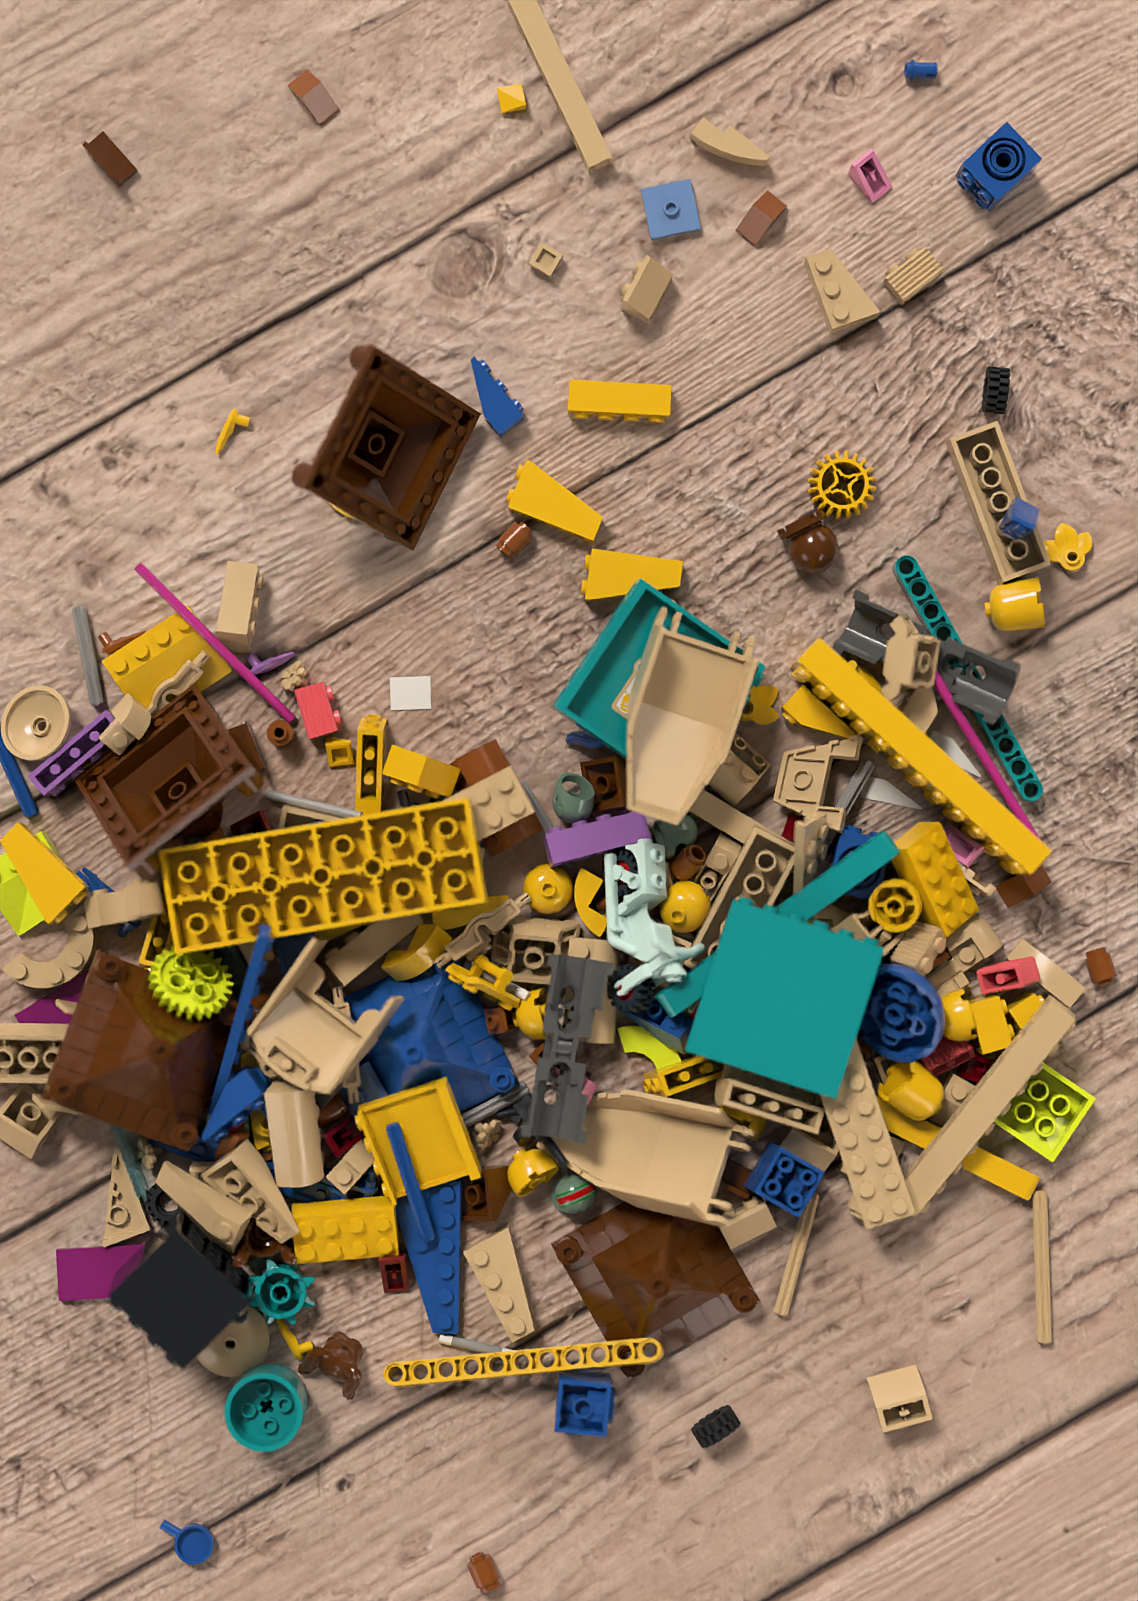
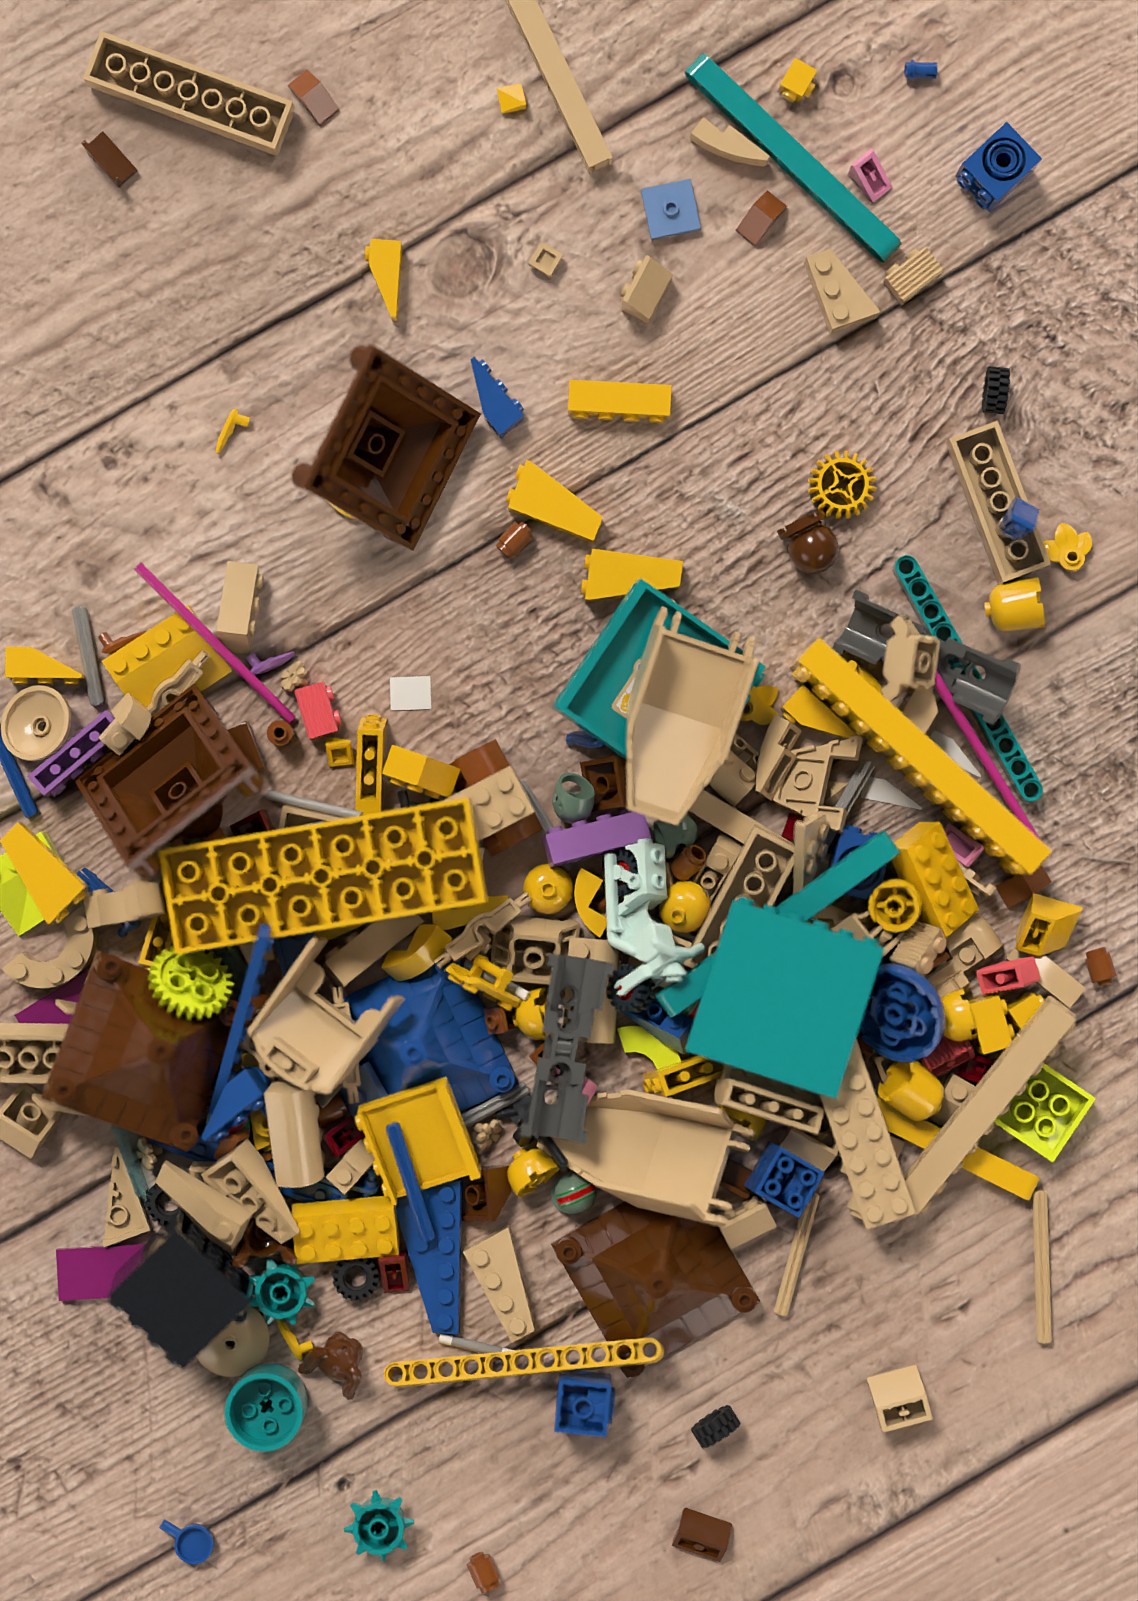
none -> yellow slope [5,647,85,684]
none -> tan brick [83,31,296,157]
none -> black tyre [332,1258,380,1301]
none -> teal brick [344,1490,414,1562]
none -> yellow slope [365,239,403,322]
none -> reddish brown panel [672,1508,732,1562]
none -> teal beam [684,53,902,263]
none -> tan slope [756,715,802,801]
none -> yellow brick [778,58,817,103]
none -> tan slope [823,781,847,807]
none -> yellow slope [1015,893,1082,956]

